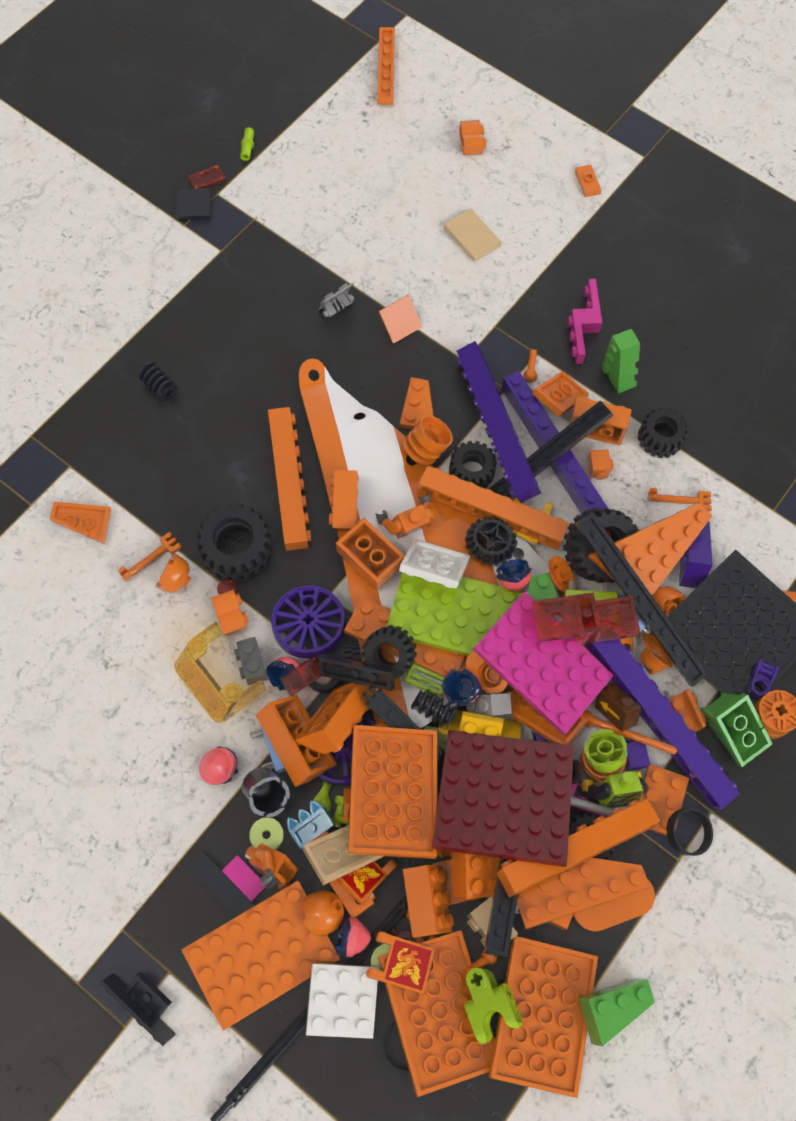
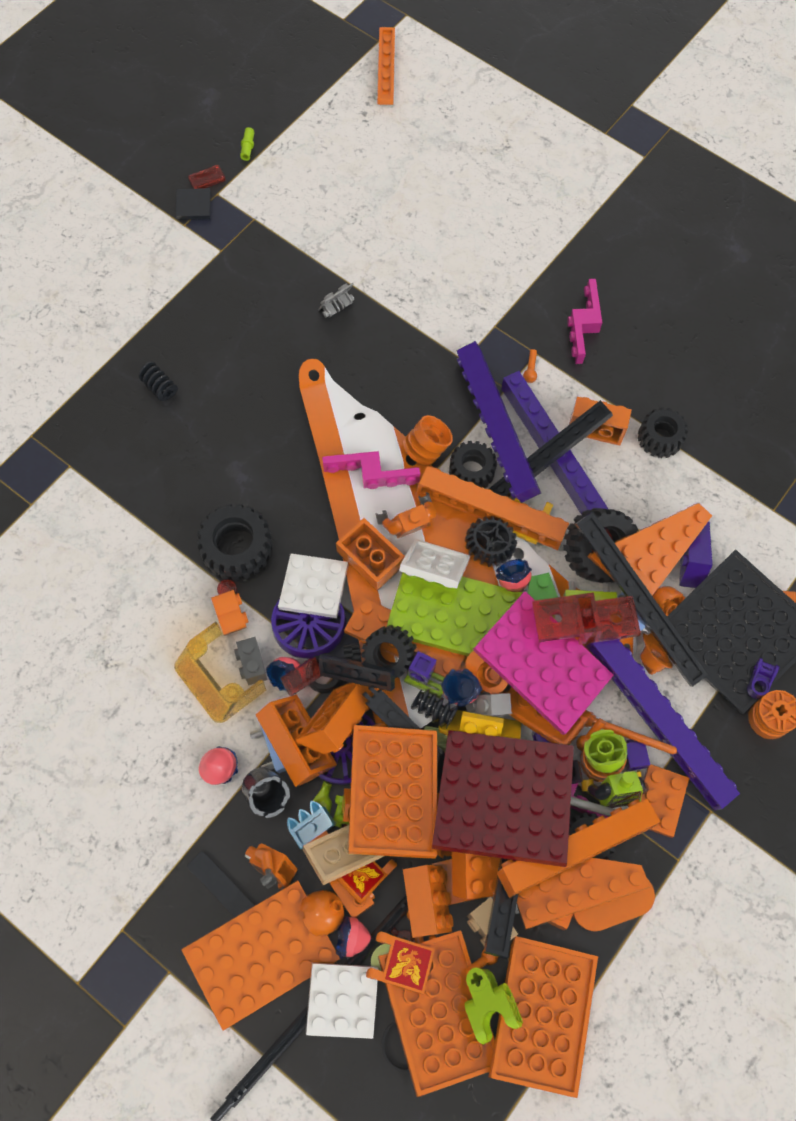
orange wing [50,502,112,545] -> none
black bracket [100,972,175,1046] -> none
orange hinge [118,532,182,581] -> none
orange cylinder [155,553,191,593] -> none
dark pink tile [222,855,266,902] -> none
yellowish green piece [249,818,284,850] -> none
orange brick [268,407,311,551] -> none
orange wedge [329,470,359,530] -> none
piece [378,295,422,343] -> none
orange wing [400,377,433,429] -> none
tan tile [444,208,501,262] -> none
orange brick [459,120,486,155] -> none
orange plate [532,371,589,417] -> none
orange dish [548,556,574,592] -> none
orange plate [575,165,601,197] -> none
bright green wedge [578,978,655,1047] -> none
orange brick [587,449,614,480] -> none
reddish brown brick [595,683,641,732] -> none
bright green wedge [602,329,640,393] -> none
orange hinge [647,488,712,512] -> none
black tyre [666,808,713,856] -> none
orange bracket [668,689,706,732] -> none
bright green piece [700,693,773,767] -> none
none -> white plate [278,554,348,618]
none -> dark pink bracket [322,451,420,489]
none -> dark purple brick [408,651,437,685]
none -> orange bar [576,718,606,751]

